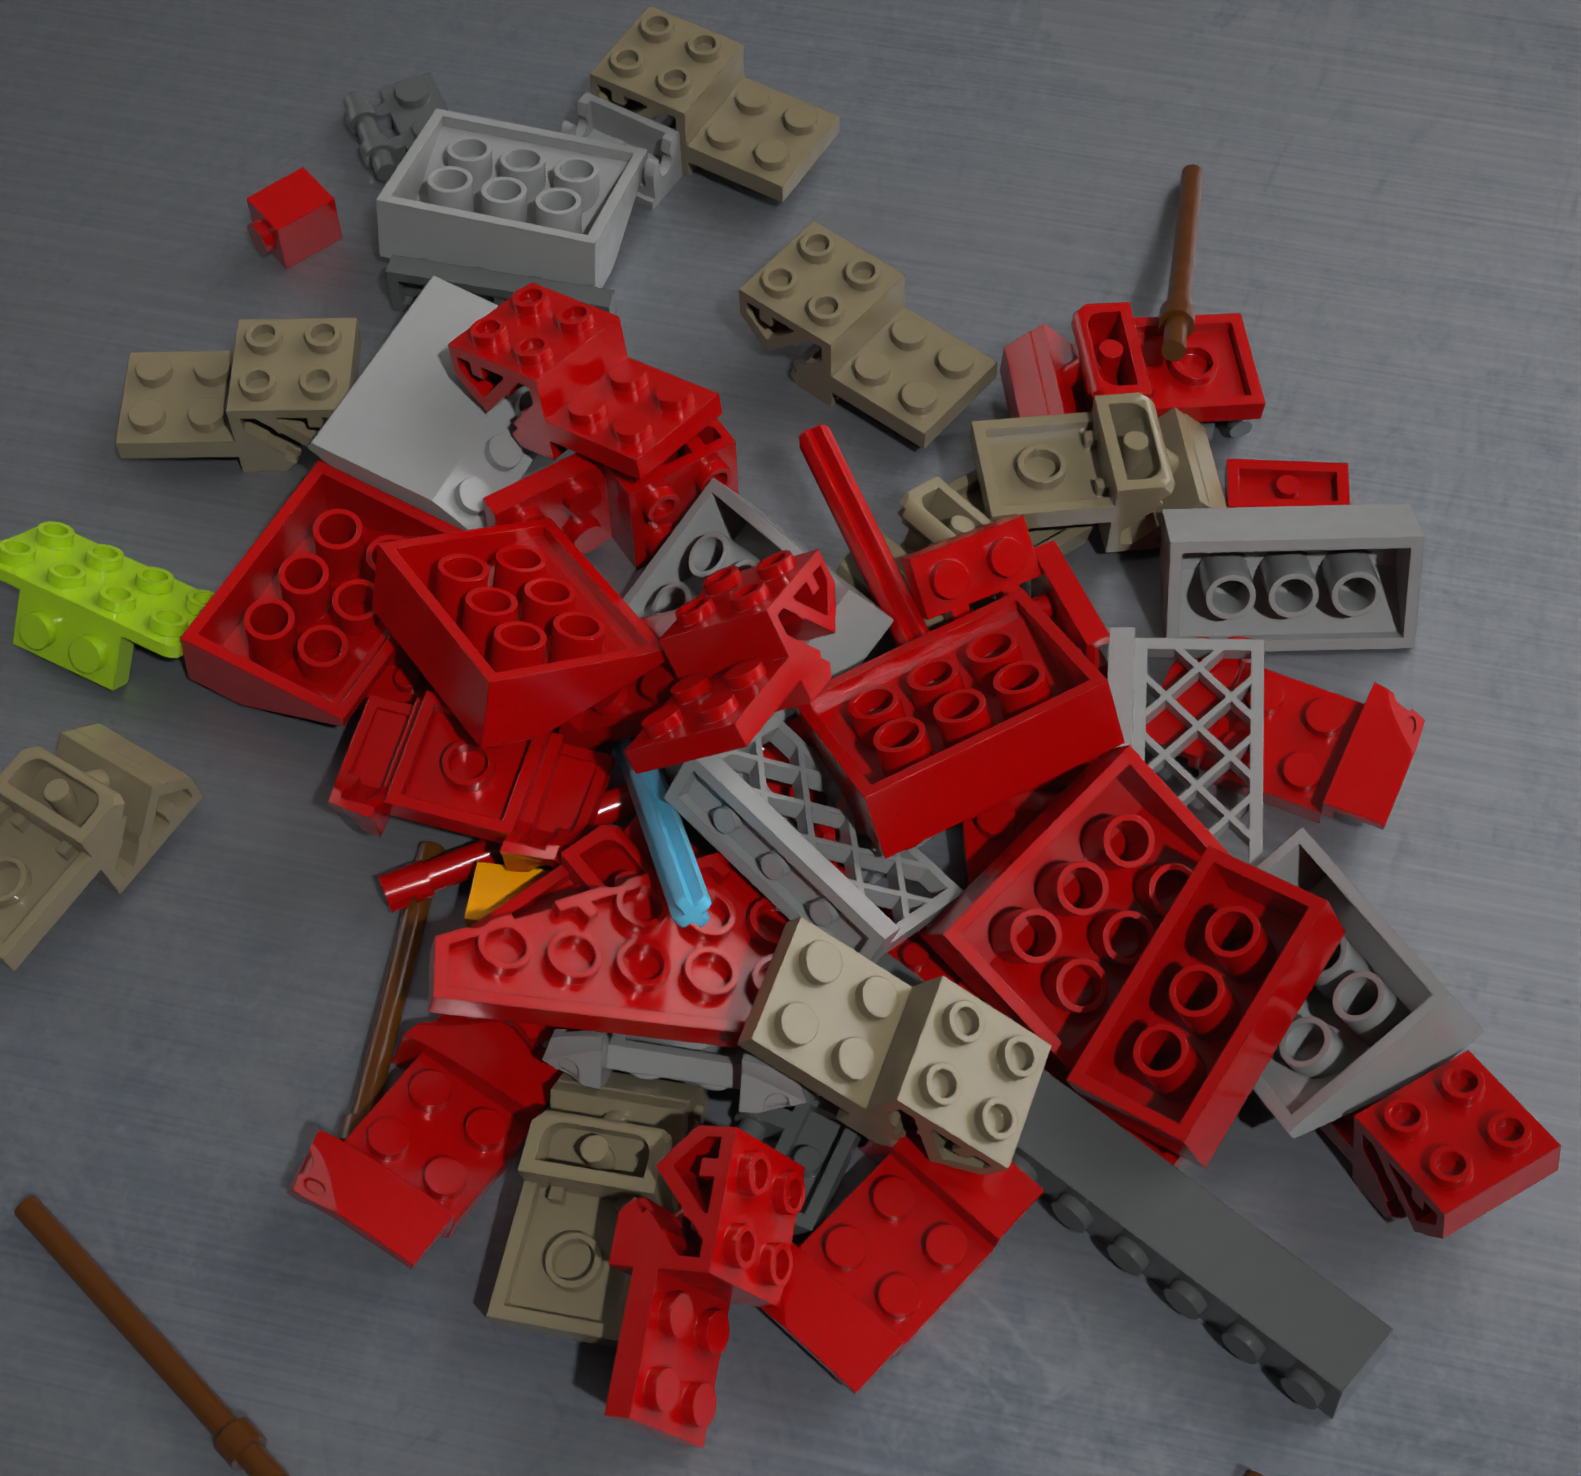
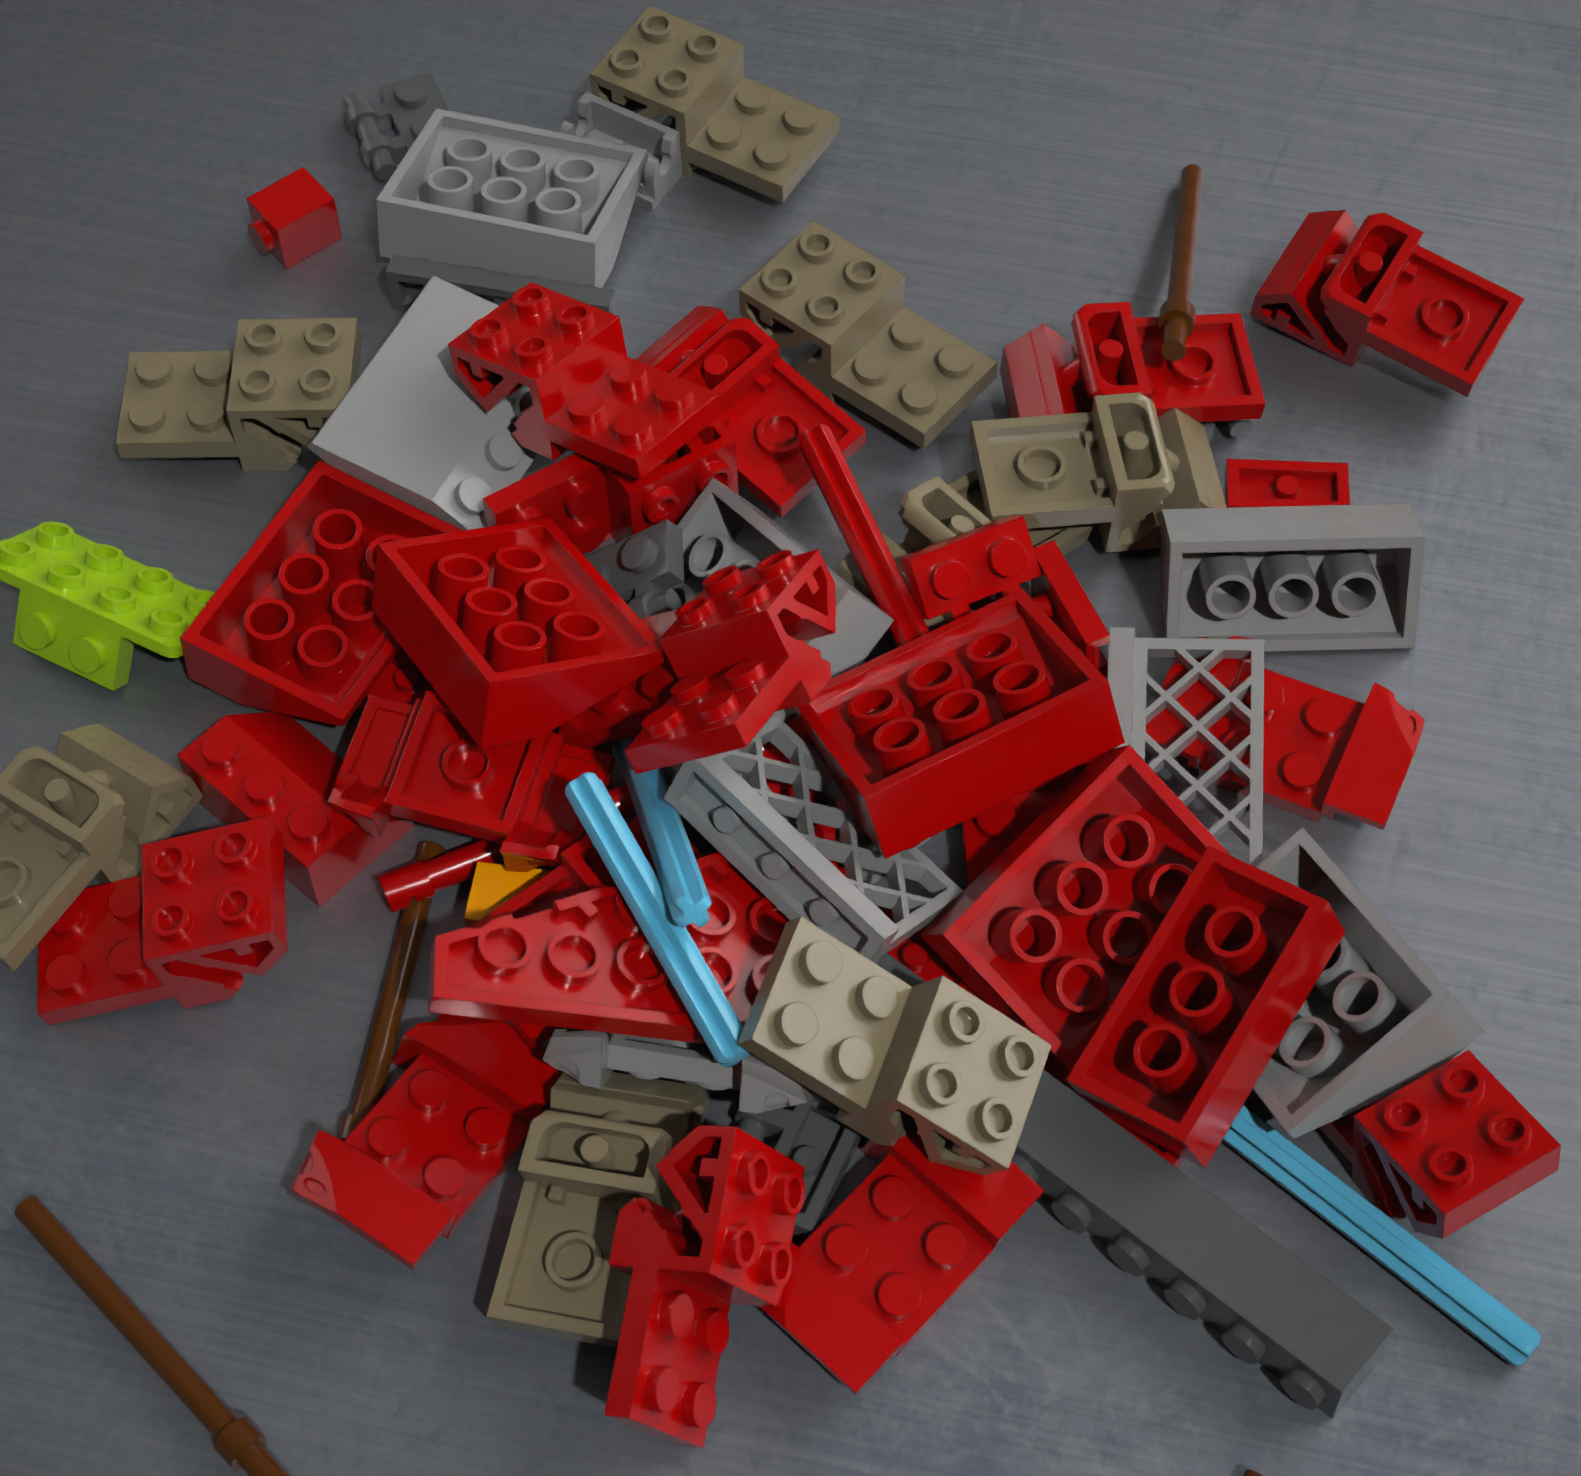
none -> red piece [37,816,287,1026]
none -> red slope [177,712,414,908]
none -> medium azure axle [565,772,751,1068]
none -> dark grey plate [586,519,685,619]
none -> red piece [635,305,866,518]
none -> medium azure axle [1223,1105,1542,1367]
none -> red piece [1250,210,1524,397]

